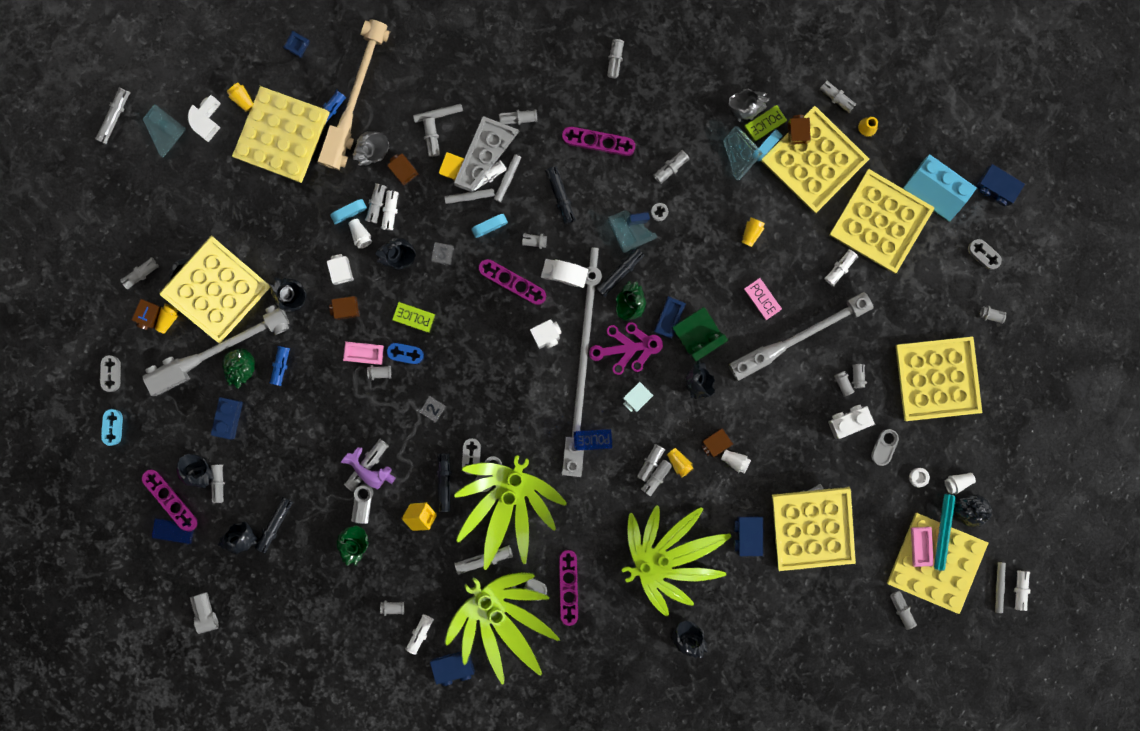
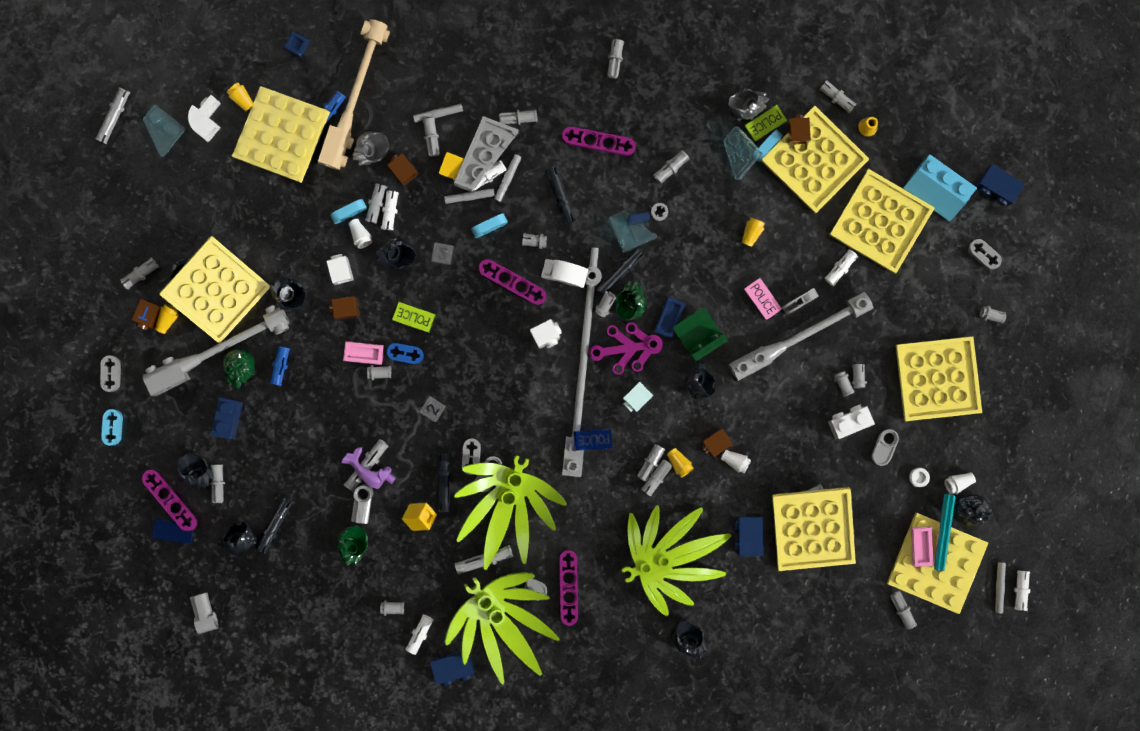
none -> light grey pin [595,291,616,317]
none -> light grey piece [782,288,819,315]

